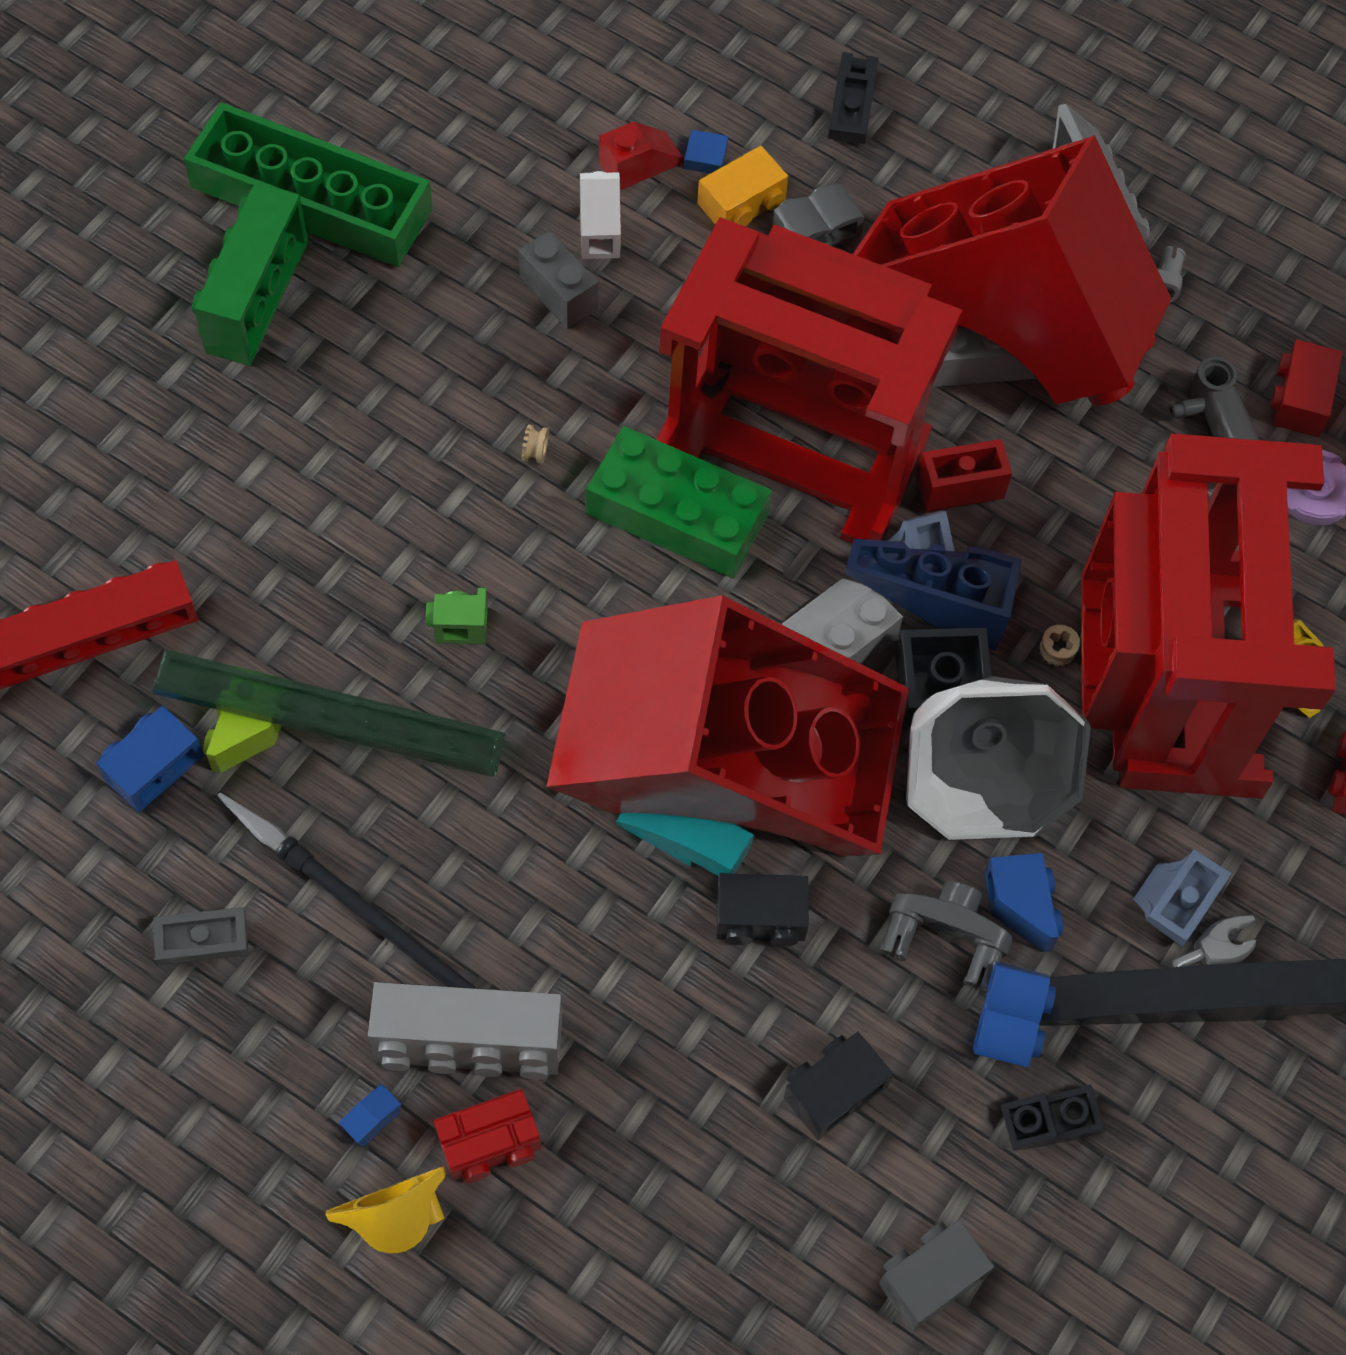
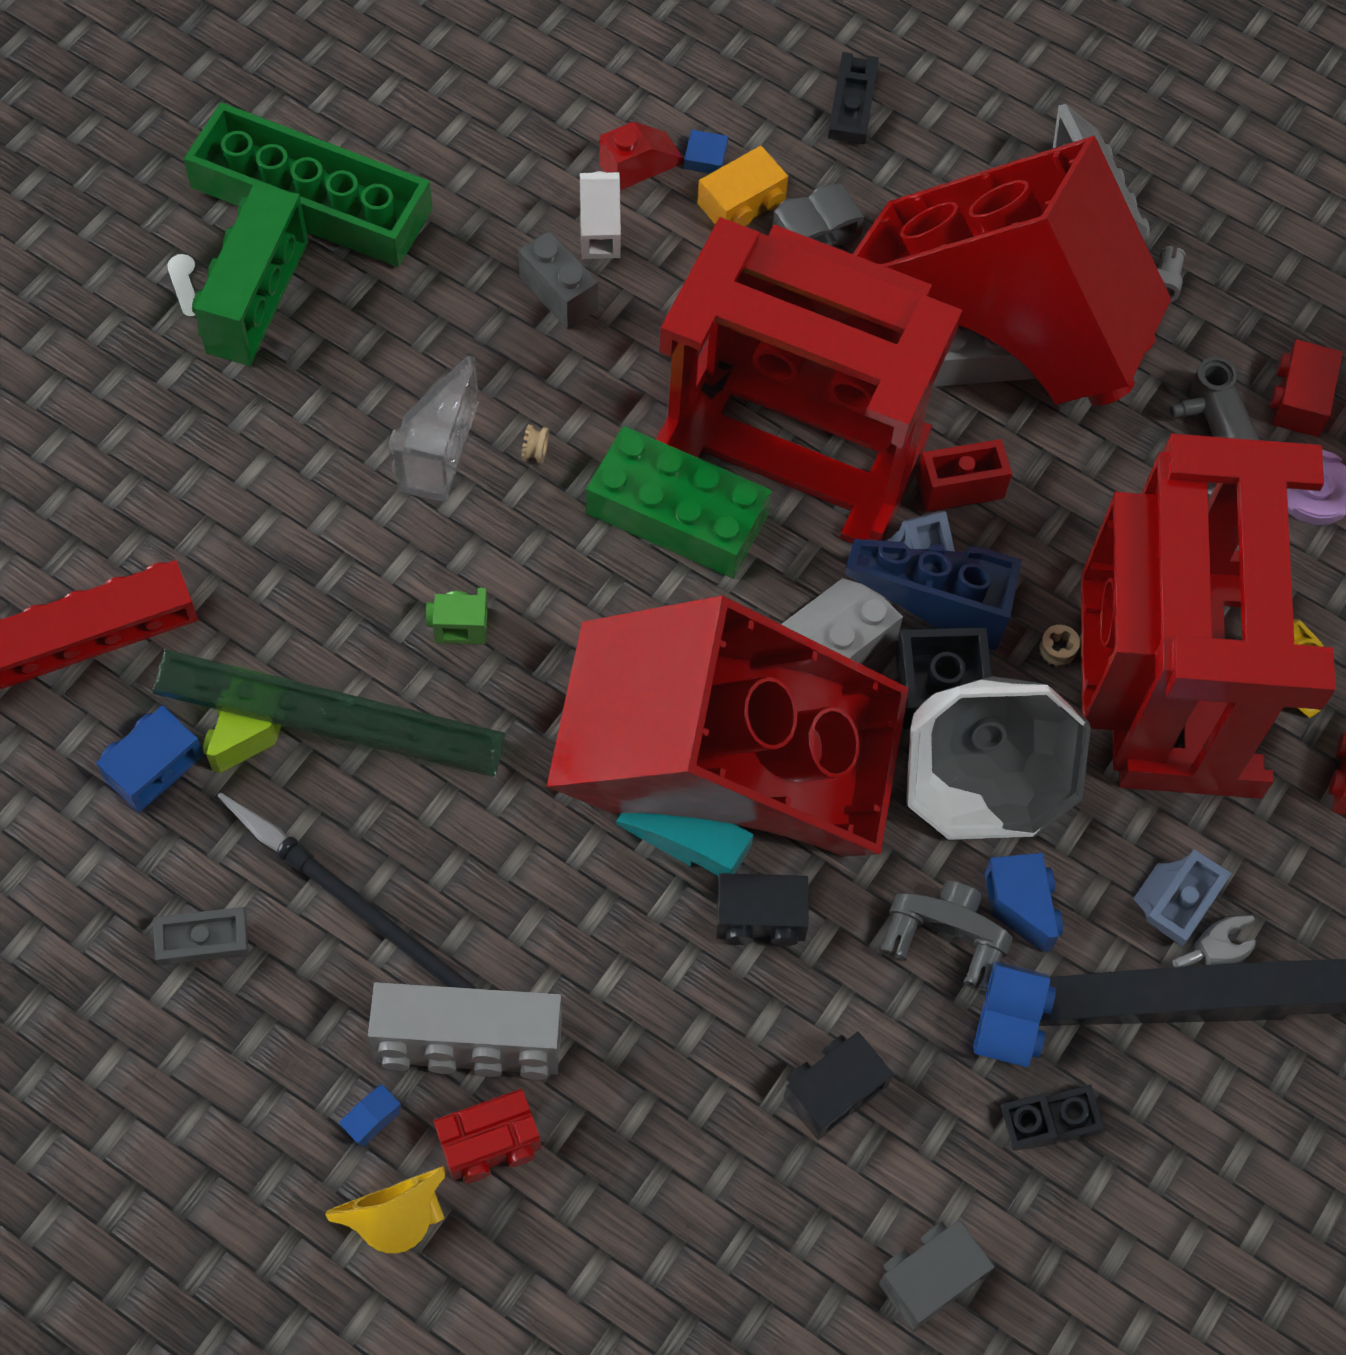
none -> white sticker [167,254,195,316]
none -> clear slope [389,355,479,502]

